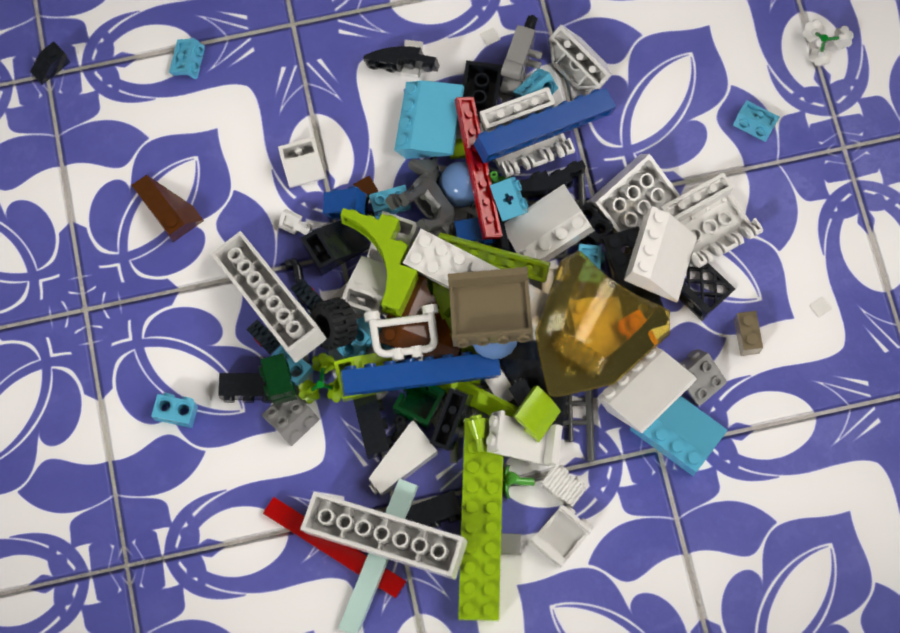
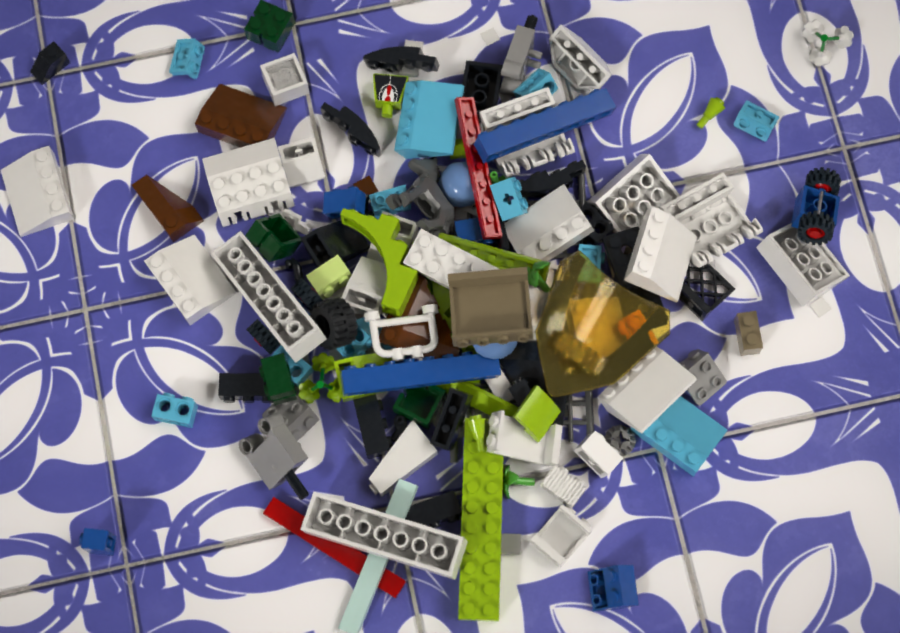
none -> white slope [1,146,74,237]
none -> blue brick [79,528,117,556]
none -> white slope [144,235,237,326]
none -> reddish brown slope [195,83,287,148]
none -> white slope [202,138,295,227]
none -> light grey piece [239,413,309,500]
none -> dark green piece [244,0,295,53]
none -> dark green piece [245,213,302,262]
none -> piece [260,53,309,106]
none -> yellowish green brick [306,255,351,300]
none -> black slope [320,102,381,157]
none -> torso [373,73,409,118]
none -> bright green plant [527,261,551,293]
none -> white brick [574,431,623,478]
none -> blue slope [587,565,639,612]
none -> light grey gear [605,425,636,456]
none -> lime cone [696,97,725,129]
none -> white slope [756,223,850,307]
none -> brick [791,167,841,245]

